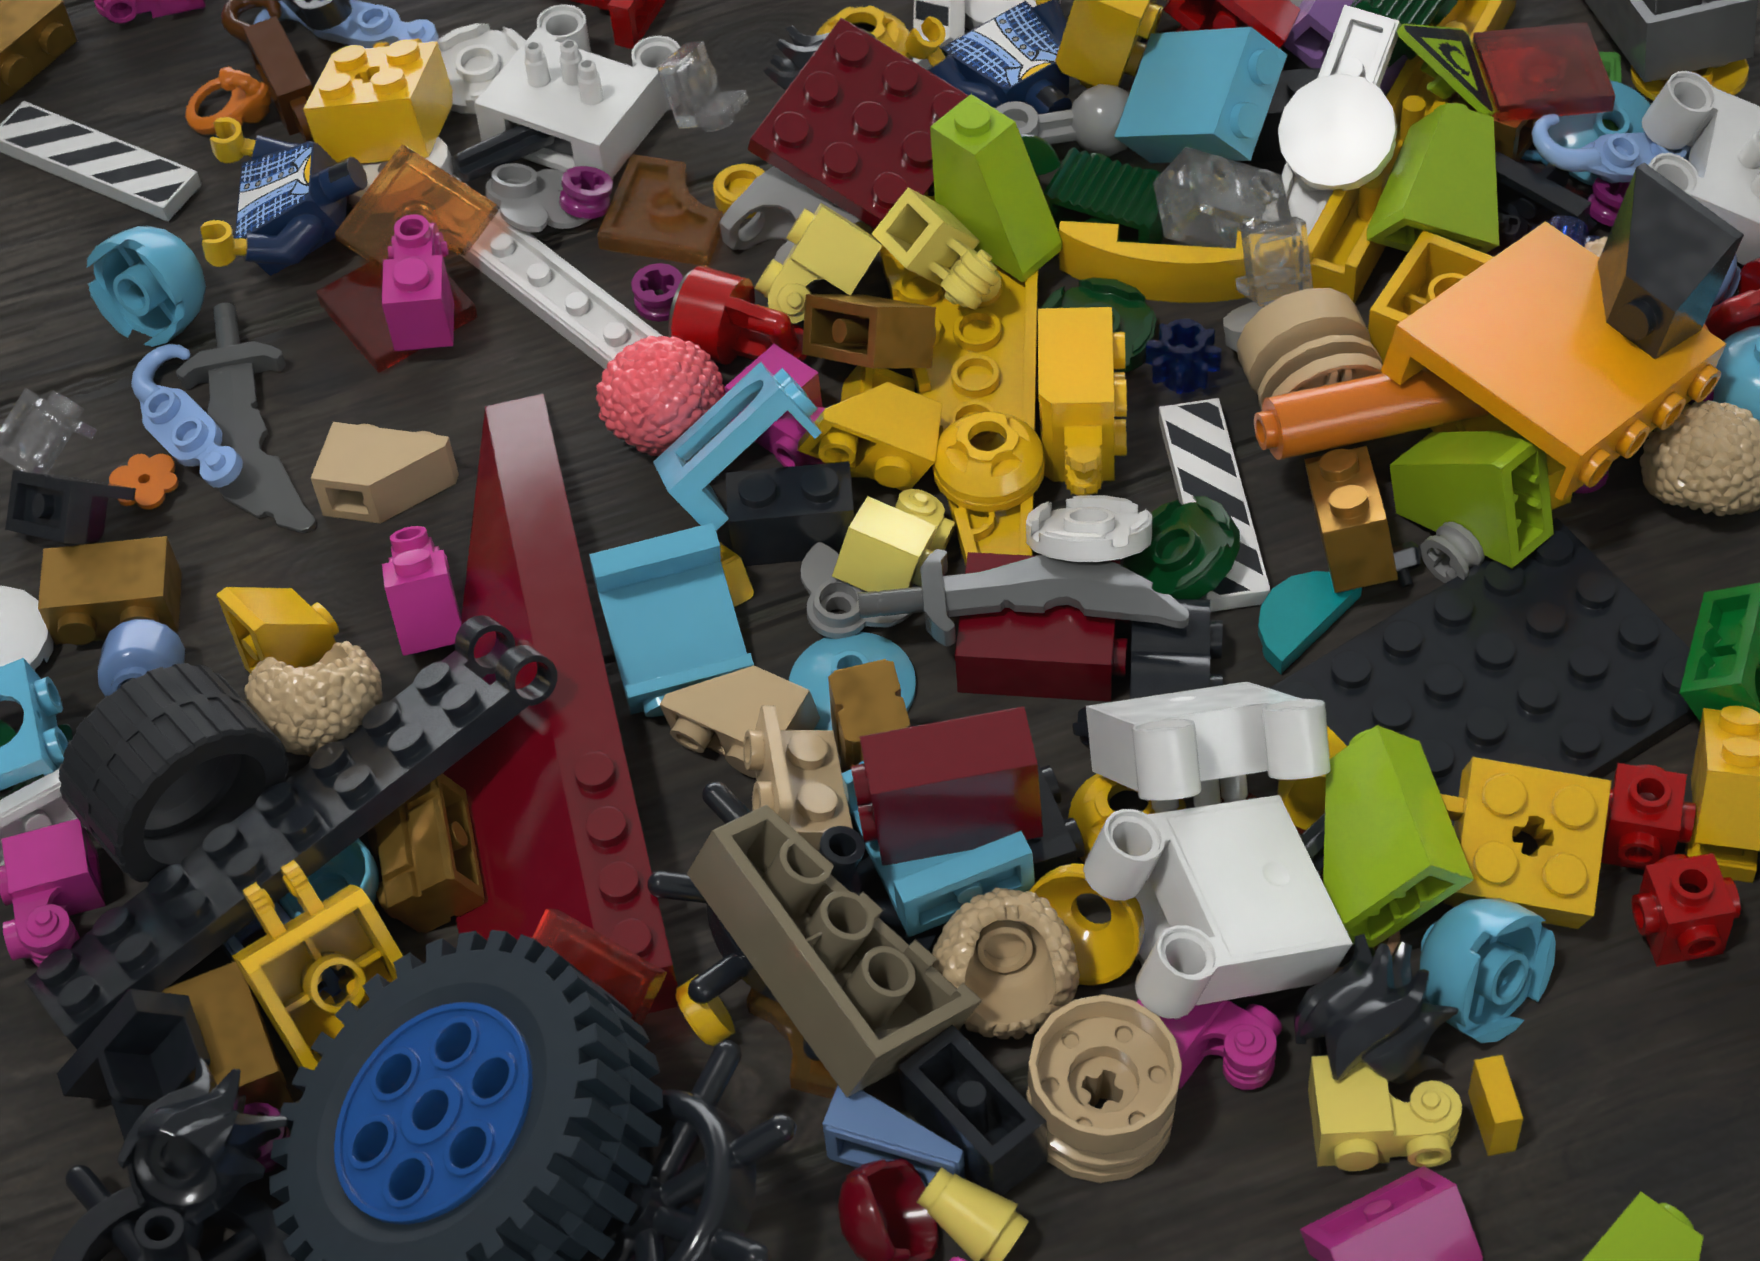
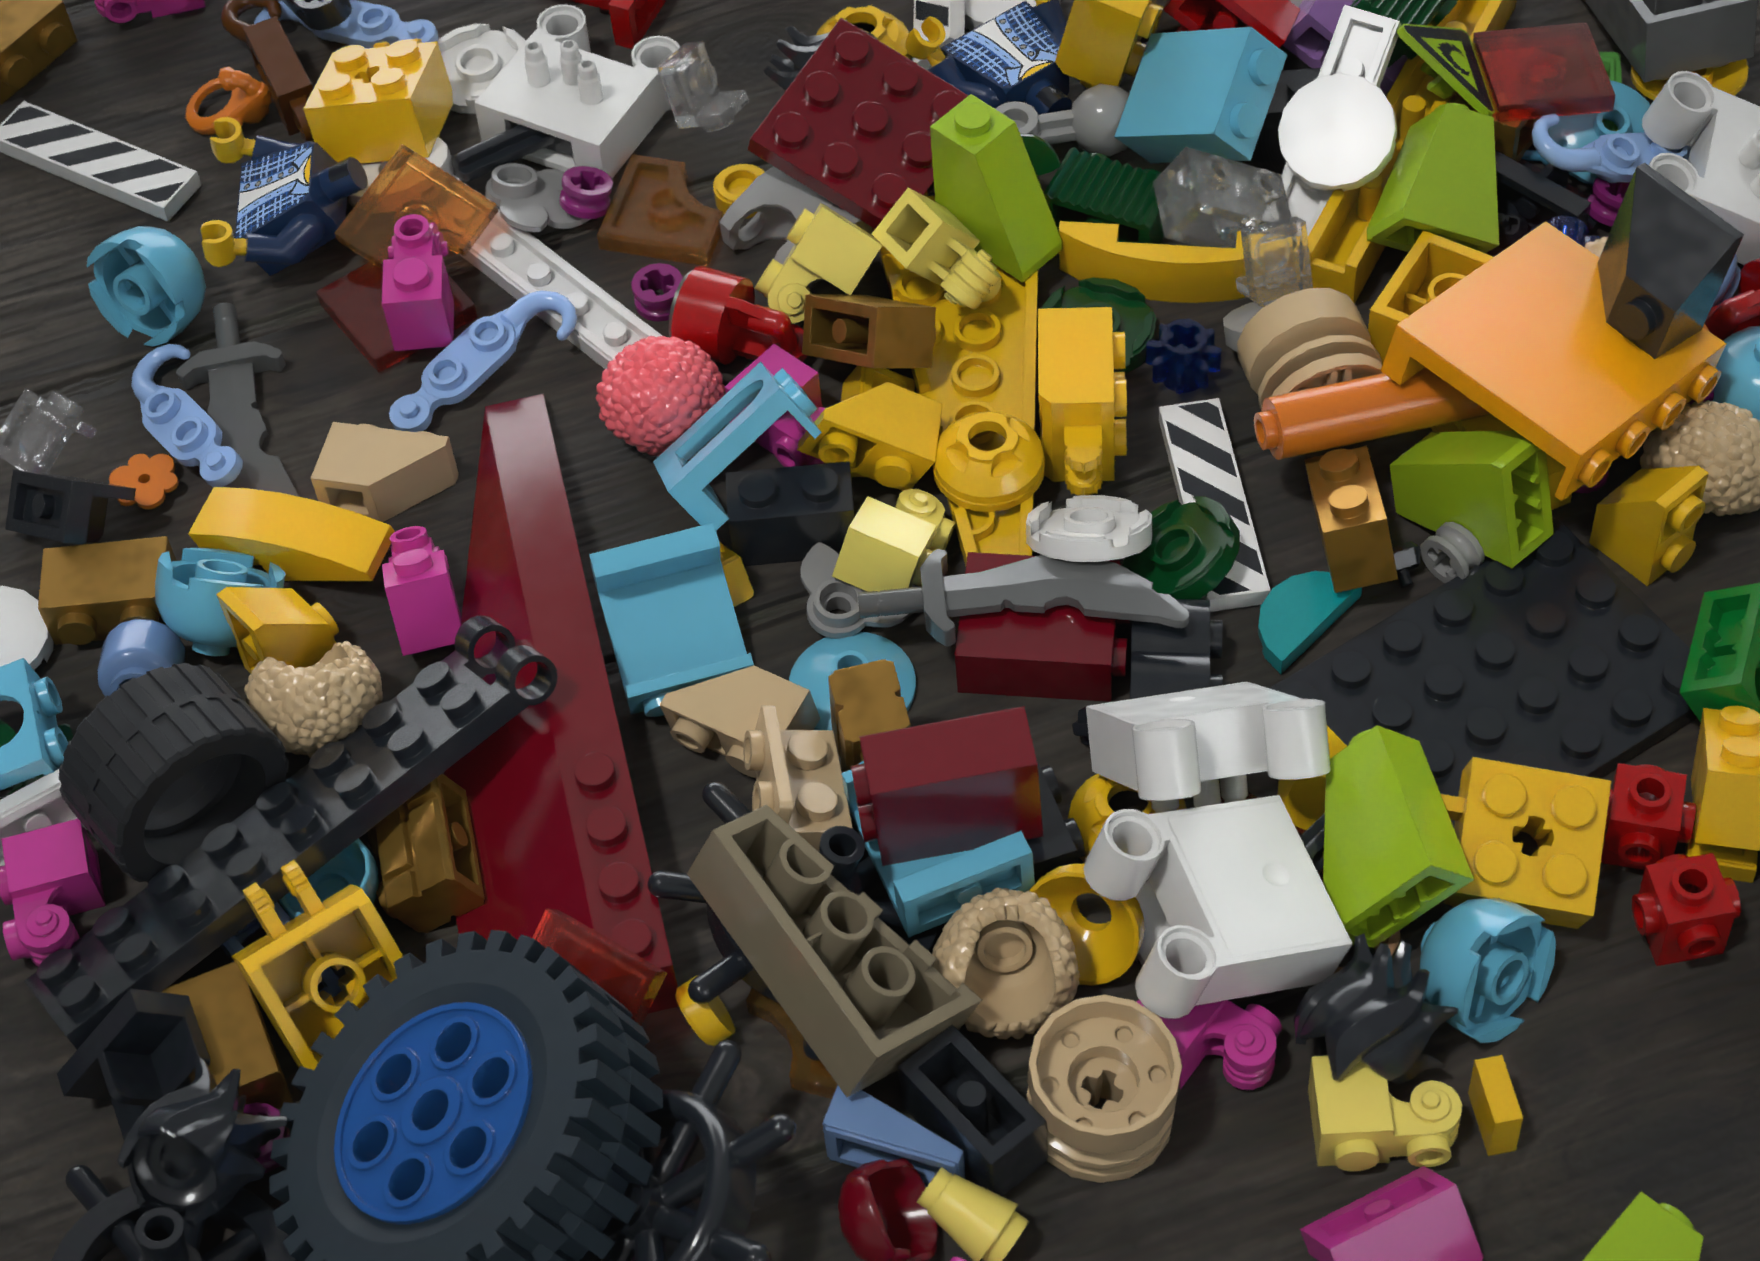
none -> medium azure cylinder [155,548,286,656]
none -> yellow slope [188,487,395,581]
none -> light blue piece [389,290,577,432]
none -> yellow slope [1589,465,1709,587]

